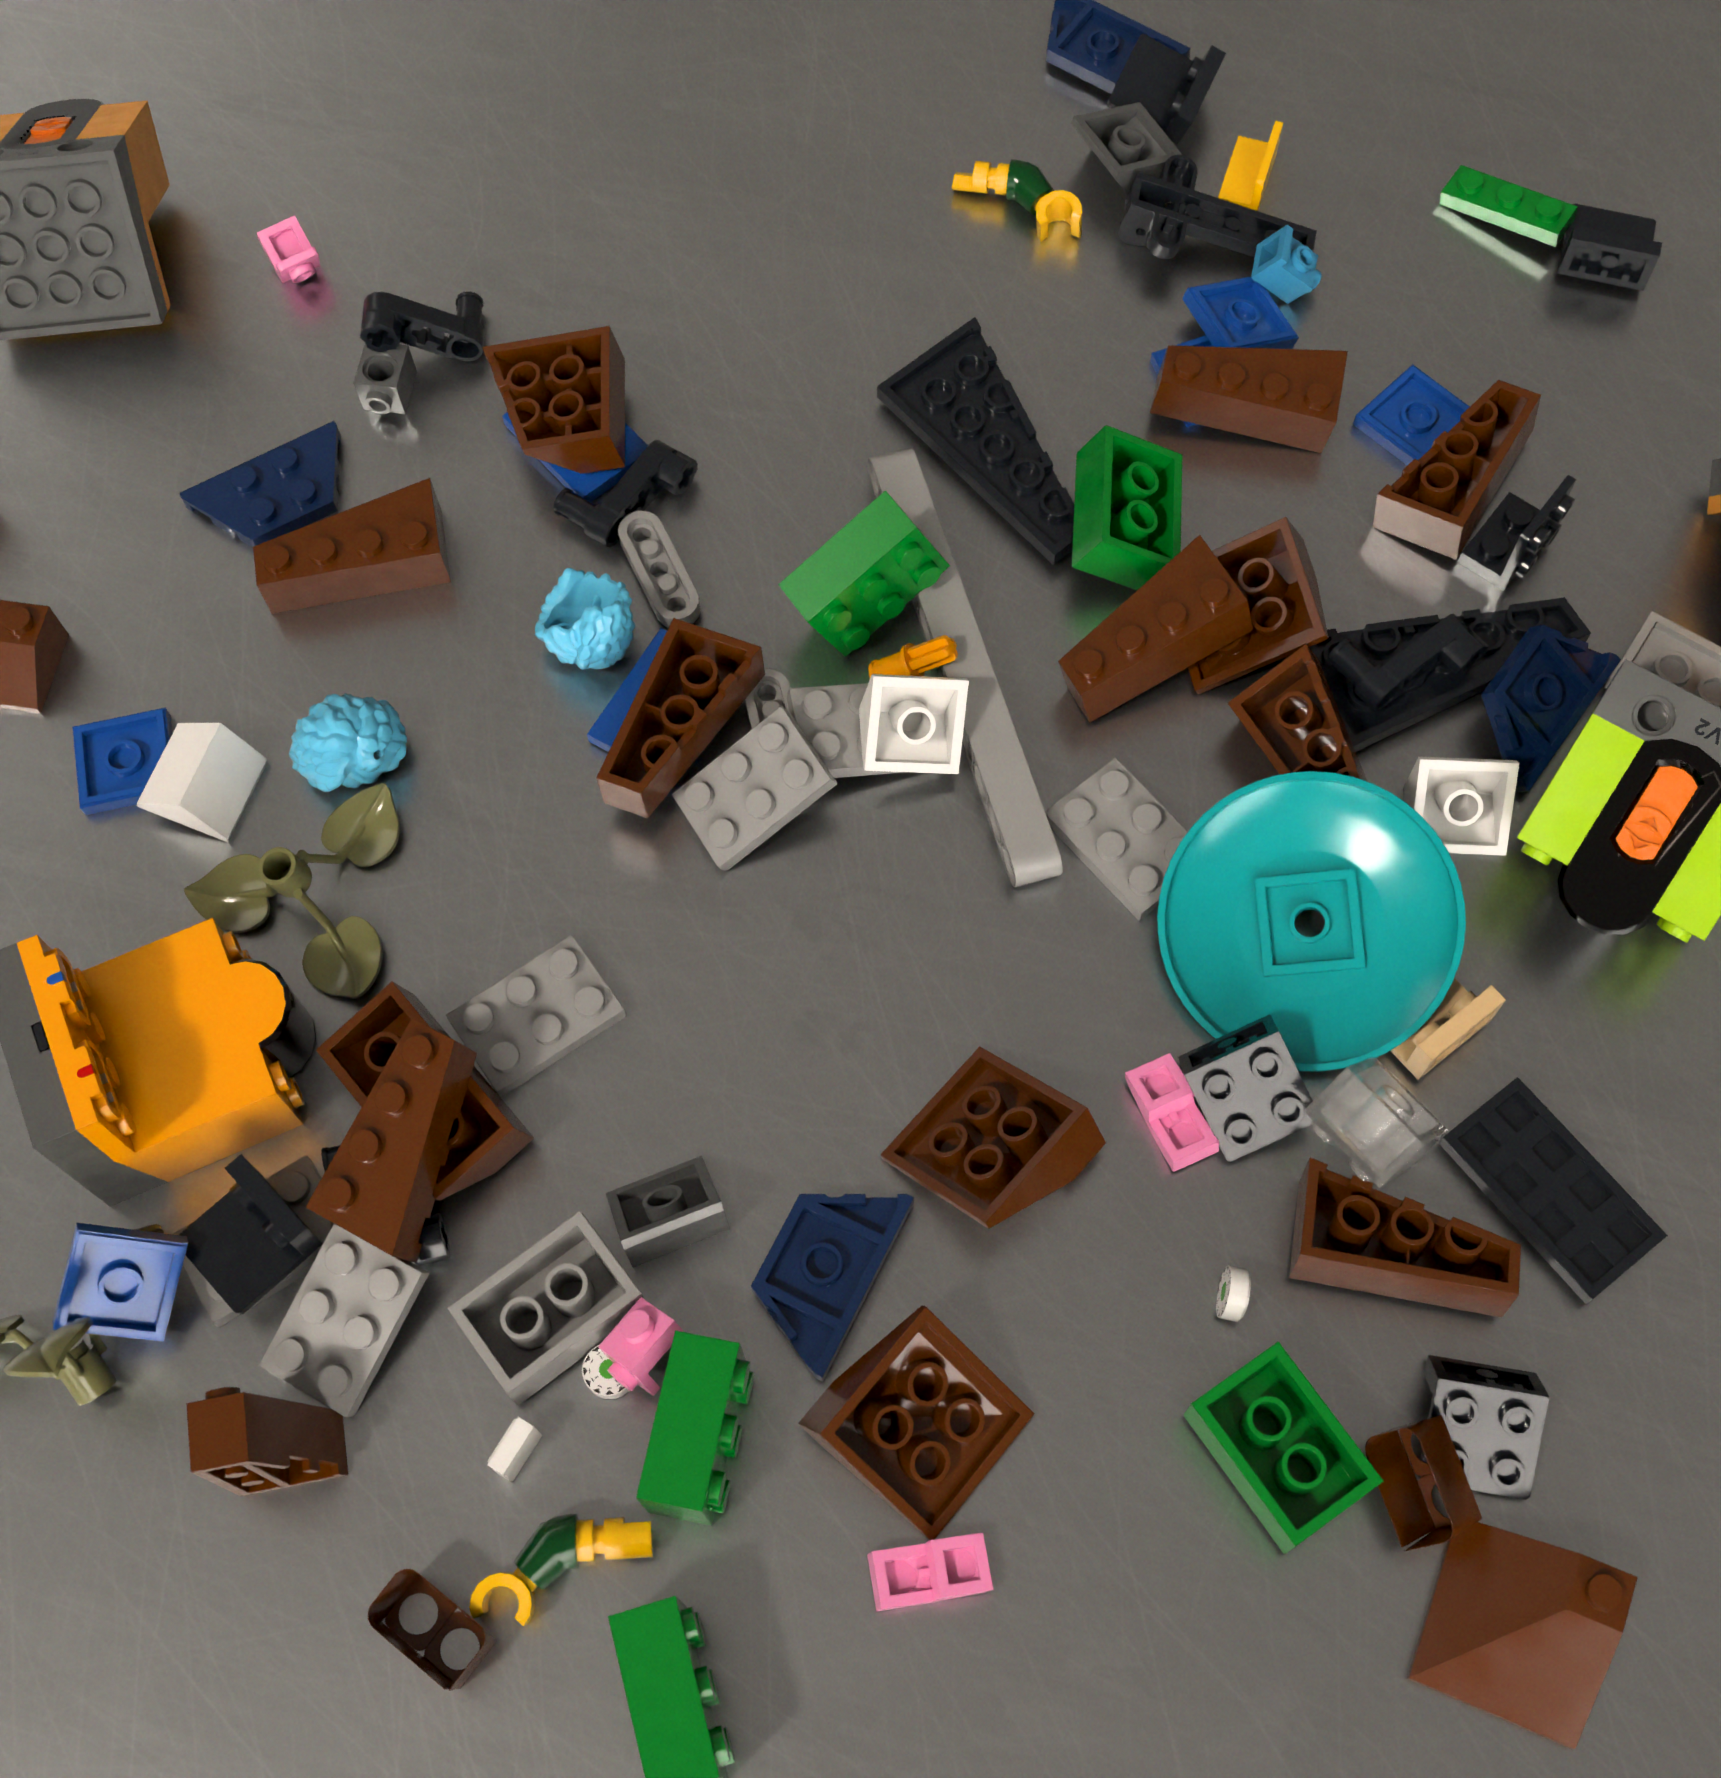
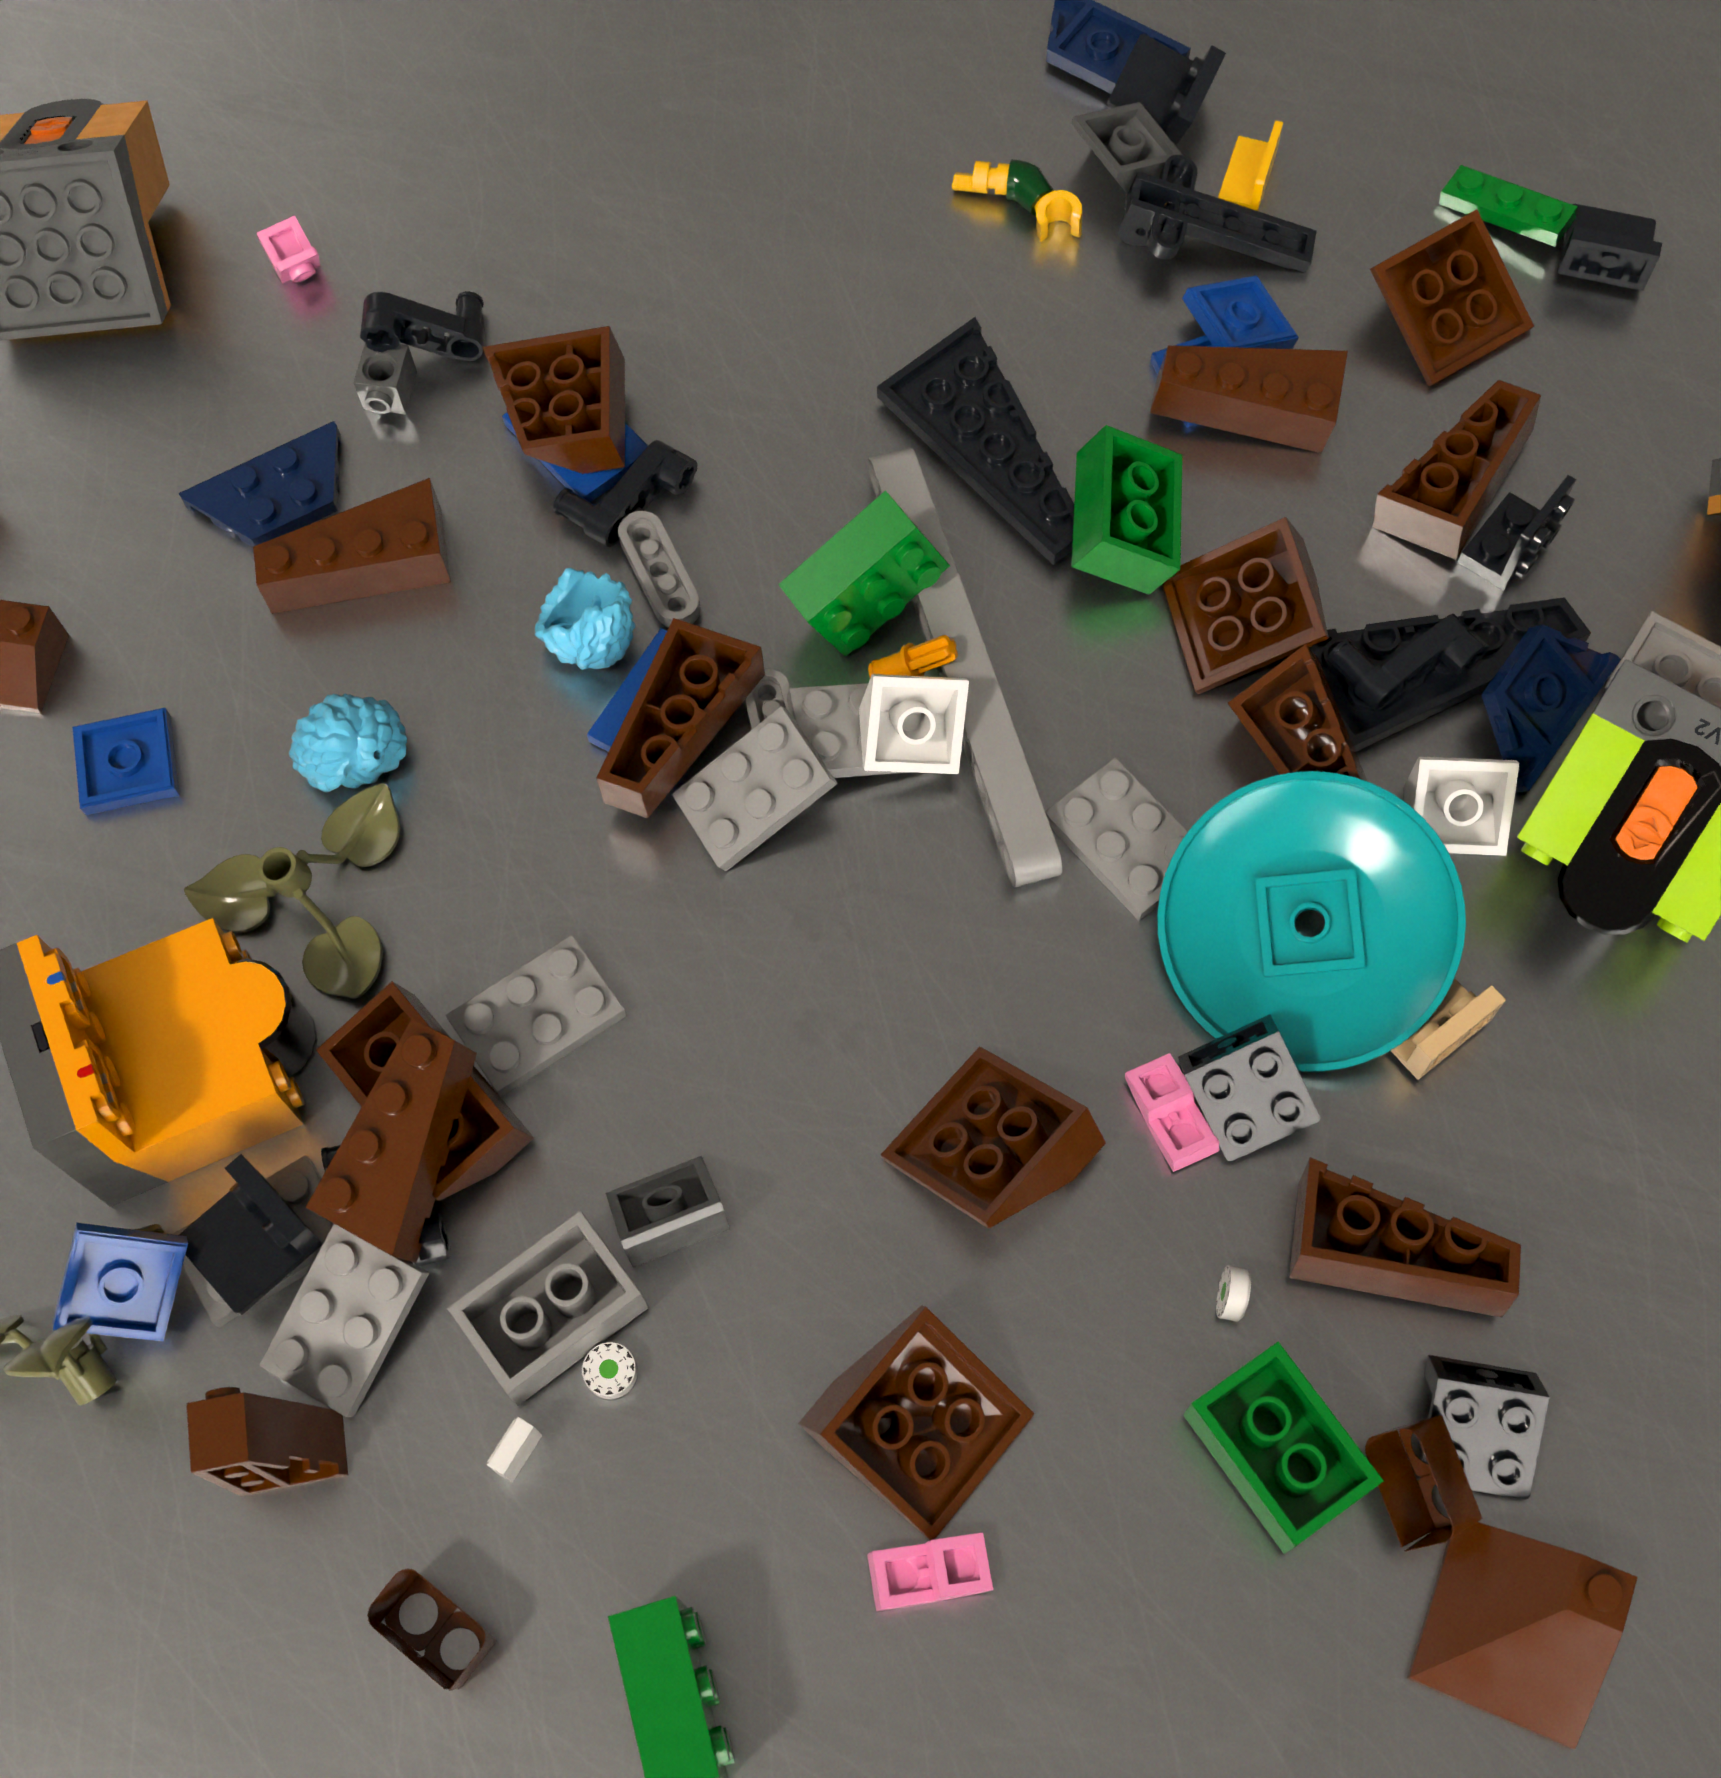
white slope [137,723,268,842] -> none
yellow piece [469,1514,653,1626] -> none
bright pink bracket [598,1297,684,1396] -> none
green brick [636,1330,754,1526] -> none
dark blue wing [751,1194,914,1382] -> none
reddish brown wedge [1058,535,1253,722] -> none
dark azure brick [1251,225,1322,304] -> none
clear brick [1304,1057,1449,1188] -> none
blue tile [1353,364,1470,465] -> none
black plate [1439,1077,1668,1304] -> none
none -> reddish brown slope [1370,209,1534,387]

